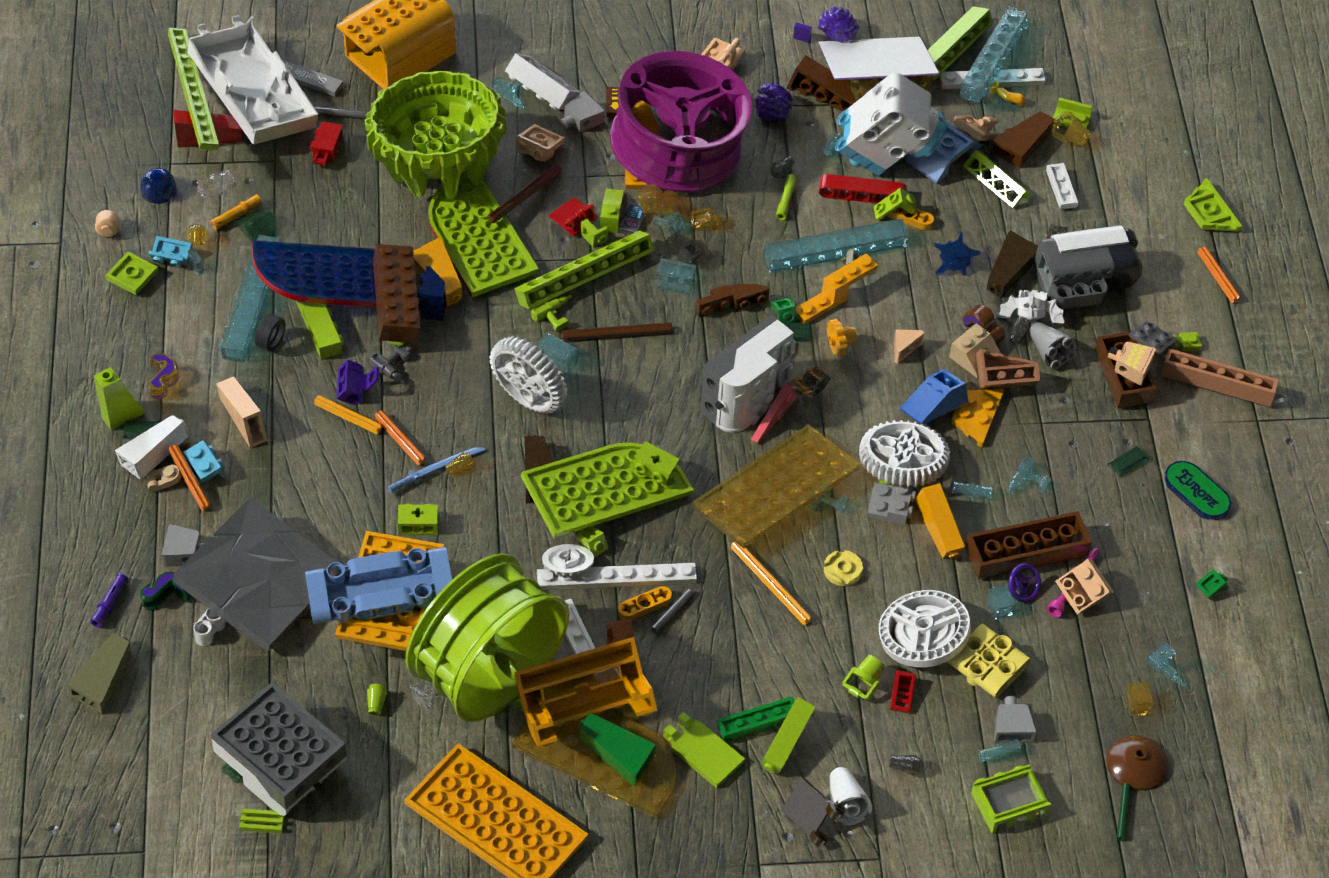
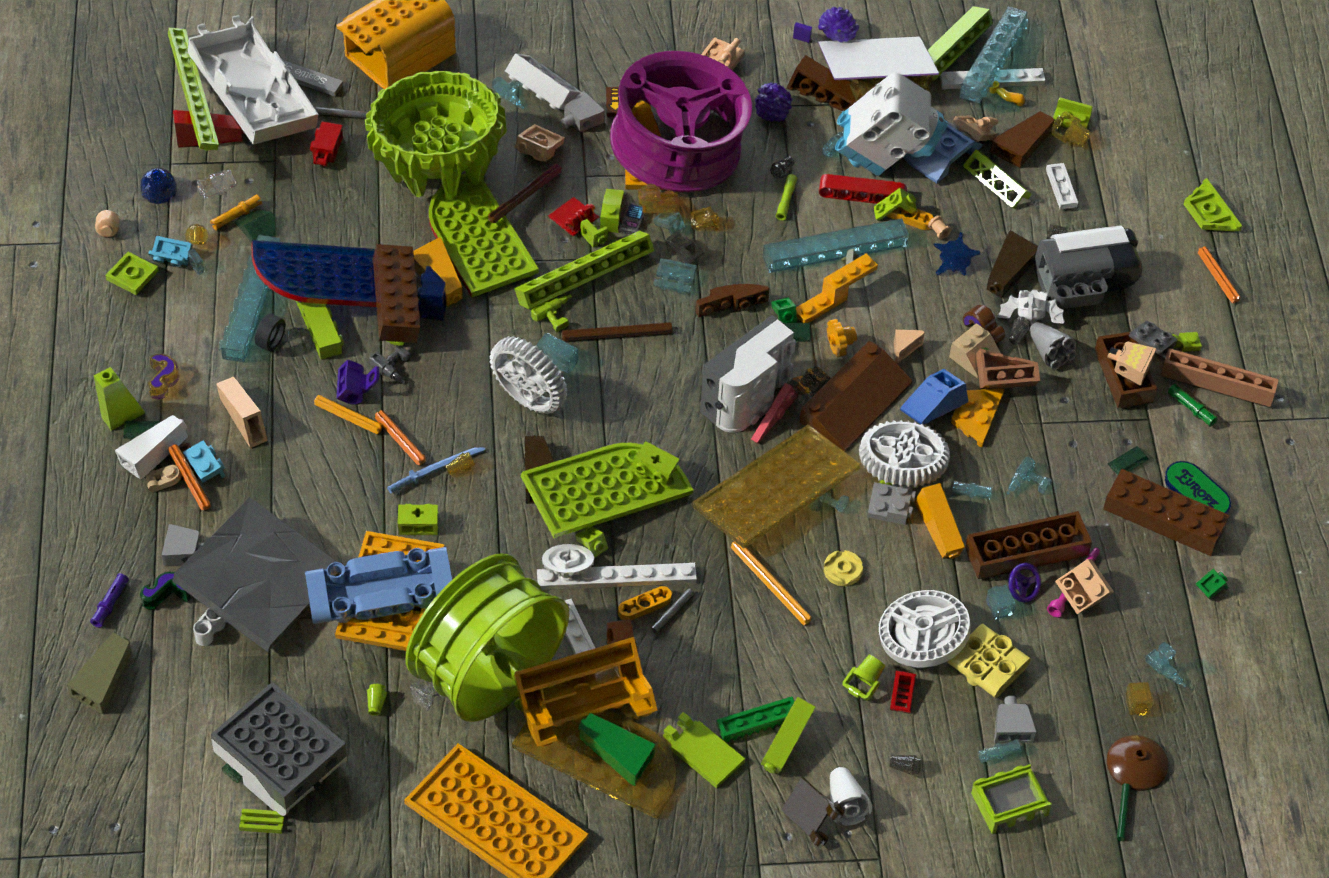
none -> reddish brown slope [799,341,913,452]
none -> light nougat bush [928,216,952,240]
none -> reddish brown brick [1103,469,1229,556]
none -> green pin [1168,384,1218,427]

